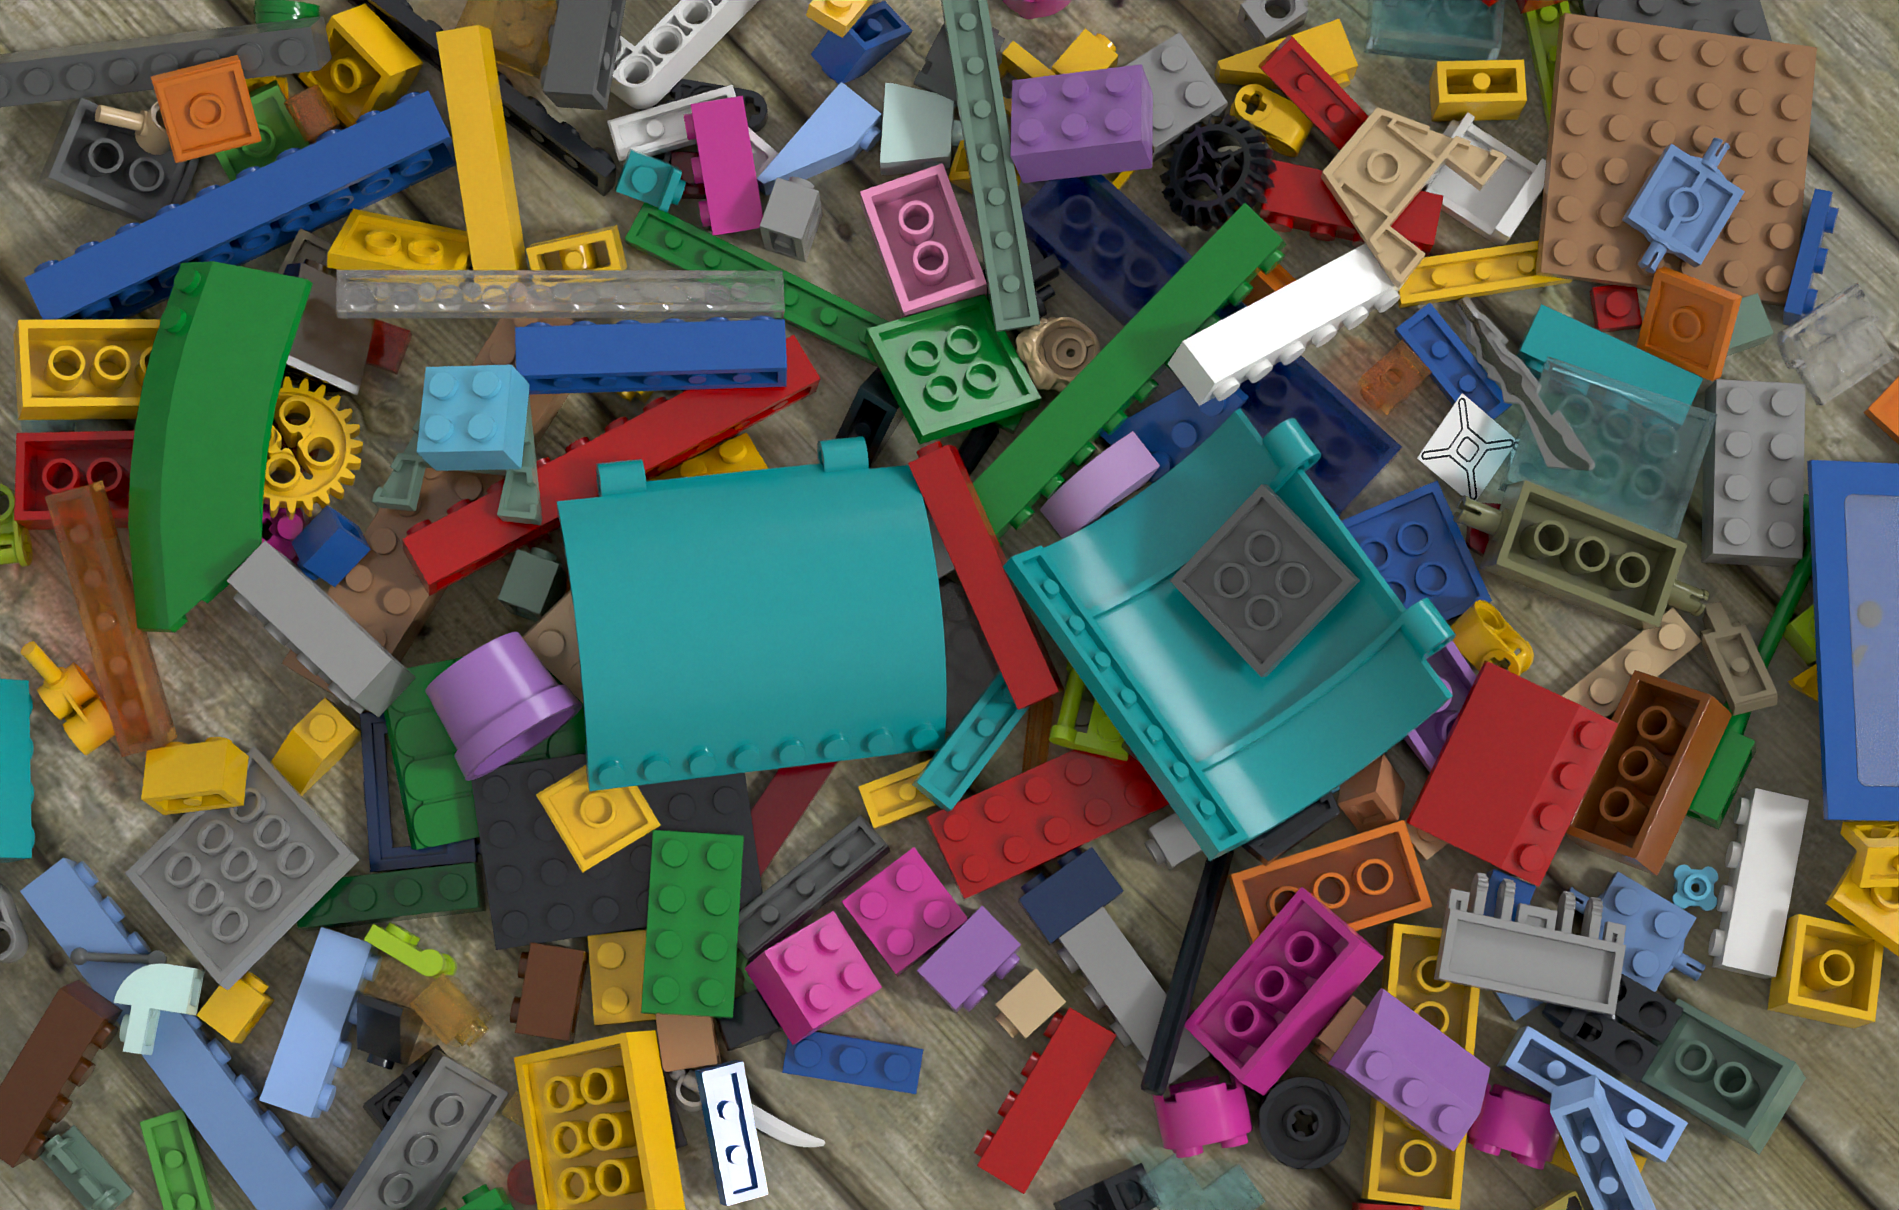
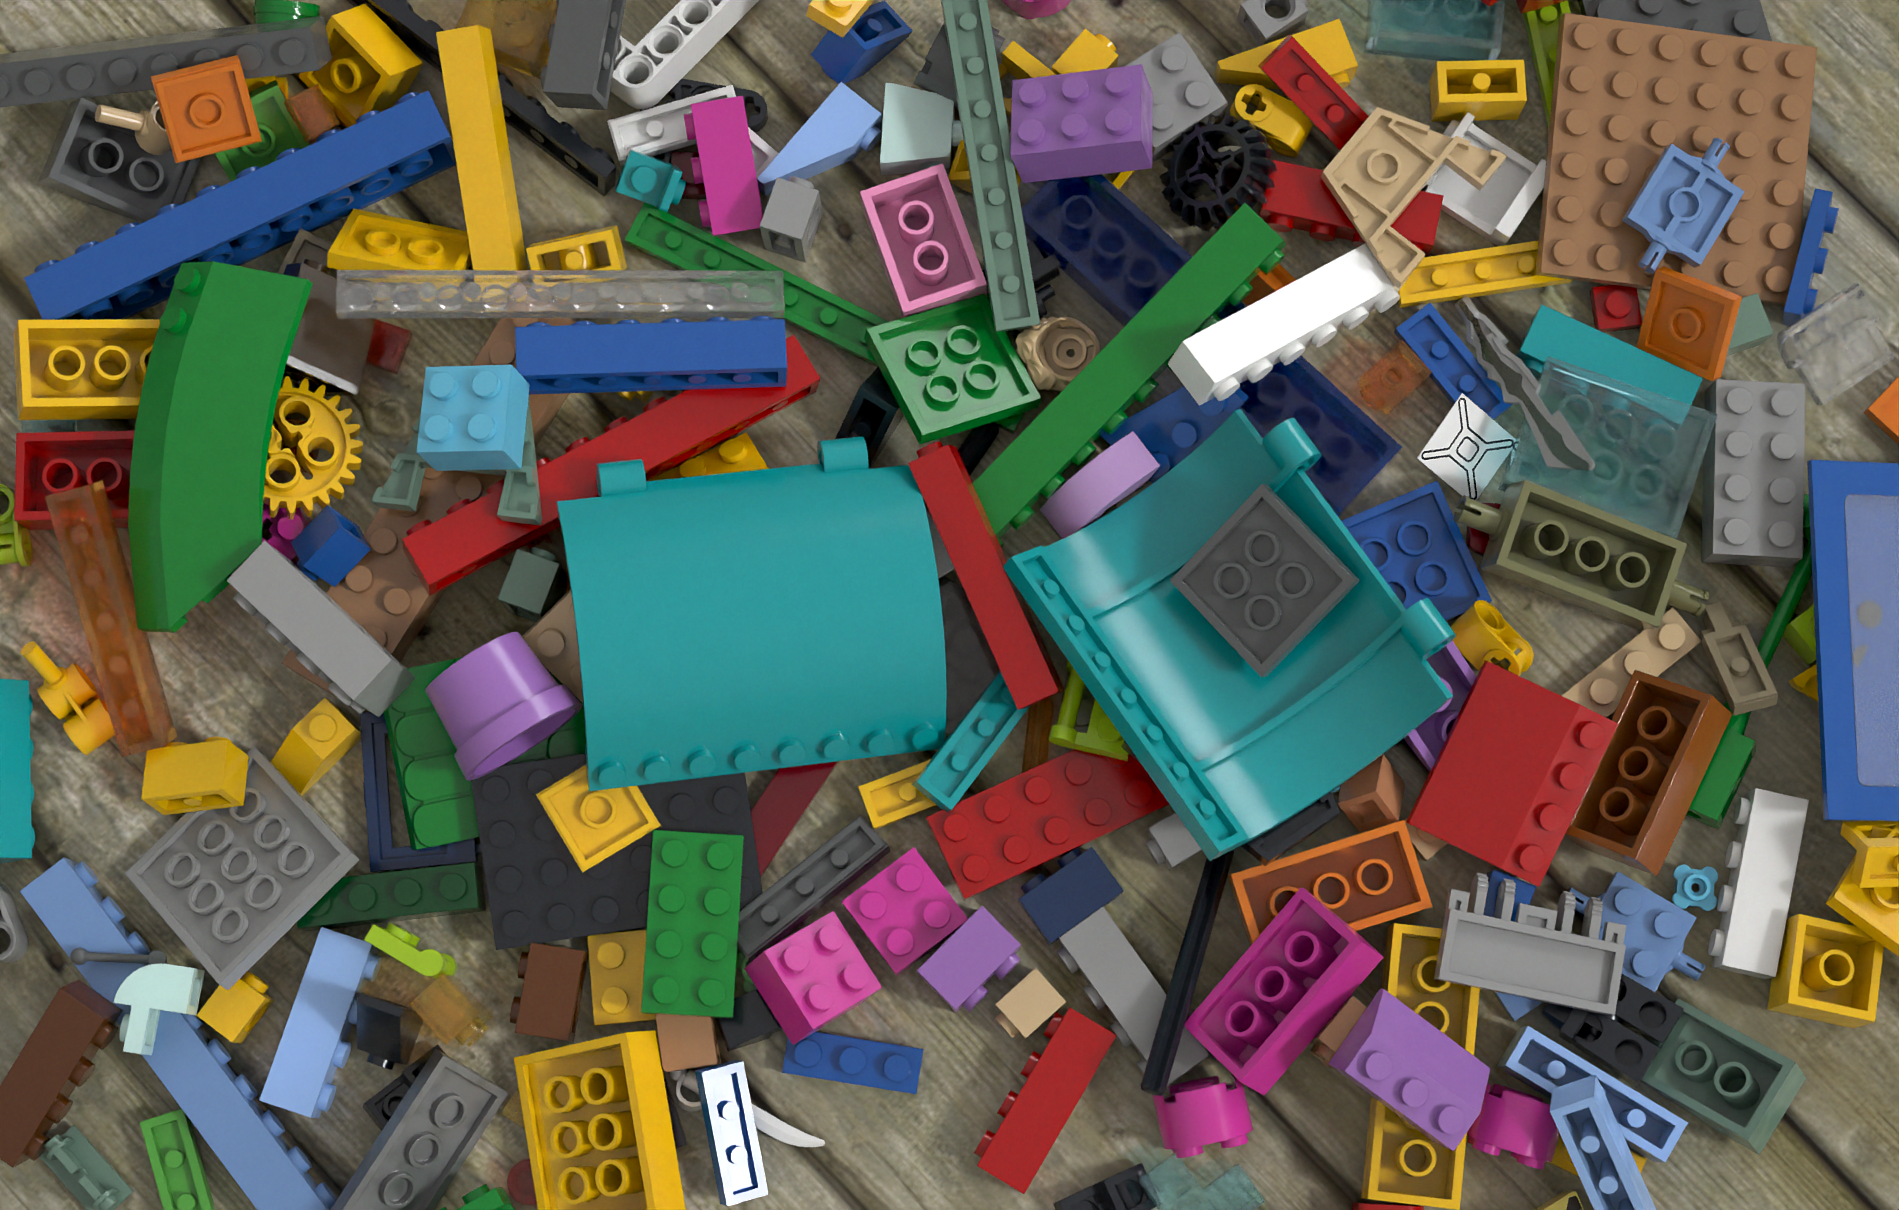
black brick [1254,1077,1351,1169] -> none

